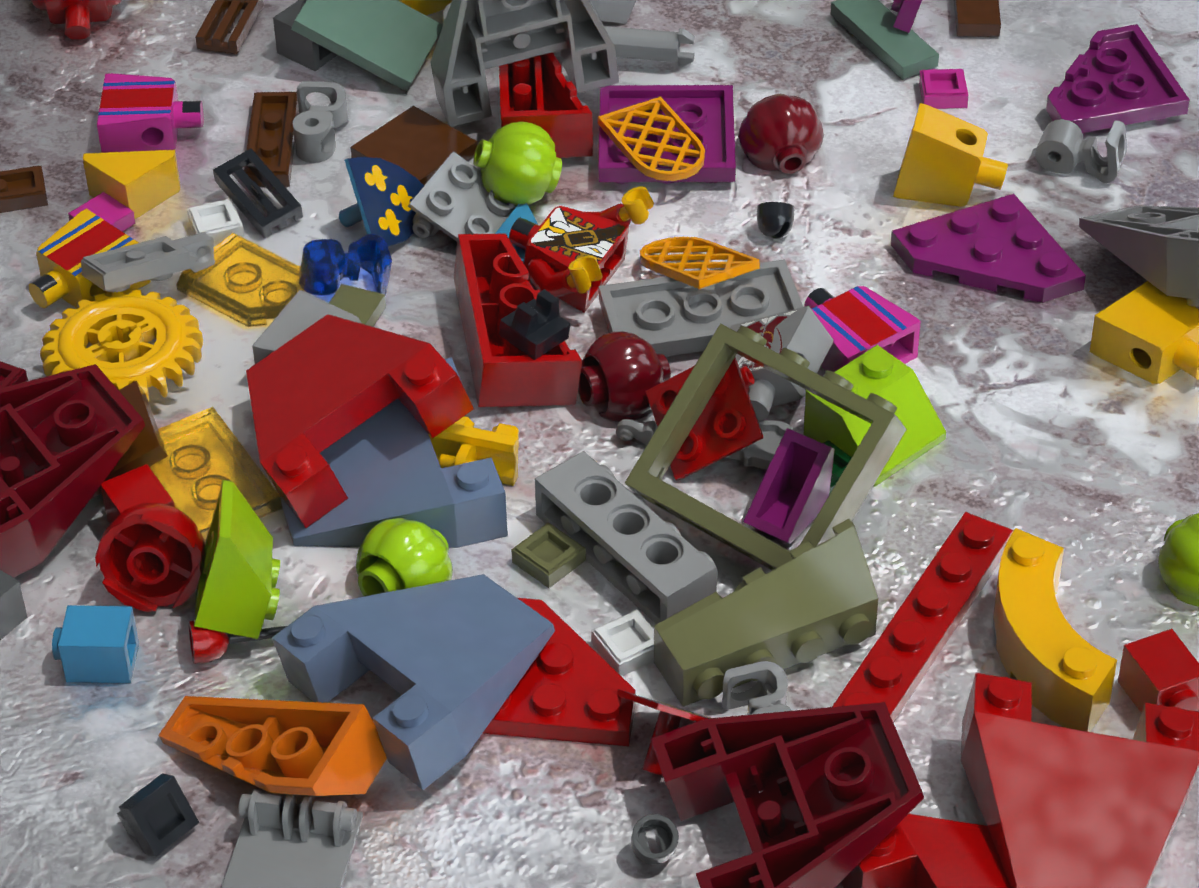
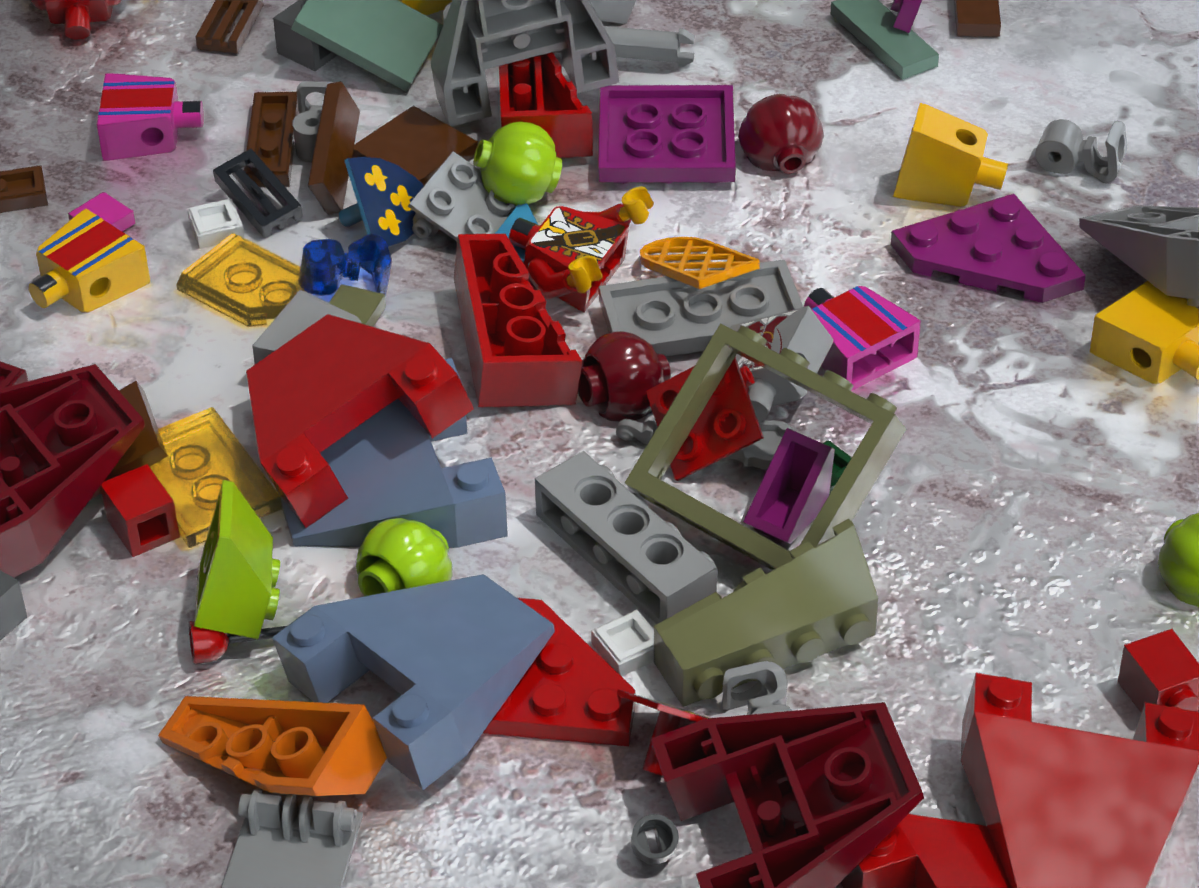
yellow gear [40,289,203,402] -> none
dark azure brick [52,605,139,683] -> none
light grey hinge [81,233,215,292] -> none
yellow slope [83,150,181,219] -> none
red cylinder [95,503,206,612] -> none
black tile [117,773,199,857] -> none
yellow hips [428,416,519,486] -> none
black tile [498,289,570,360] -> none
olive tile [511,522,586,588] -> none
light orange window [598,96,705,181] -> none
black hinge [757,202,794,238] -> none
lime slope [803,345,946,487] -> none
red plate [832,512,1013,723] -> none
dark pink tile [919,69,969,109] -> none
yellow brick [993,528,1117,732] -> none
magenta plate [1046,24,1190,134] -> none
none -> reddish brown tile [308,81,360,215]

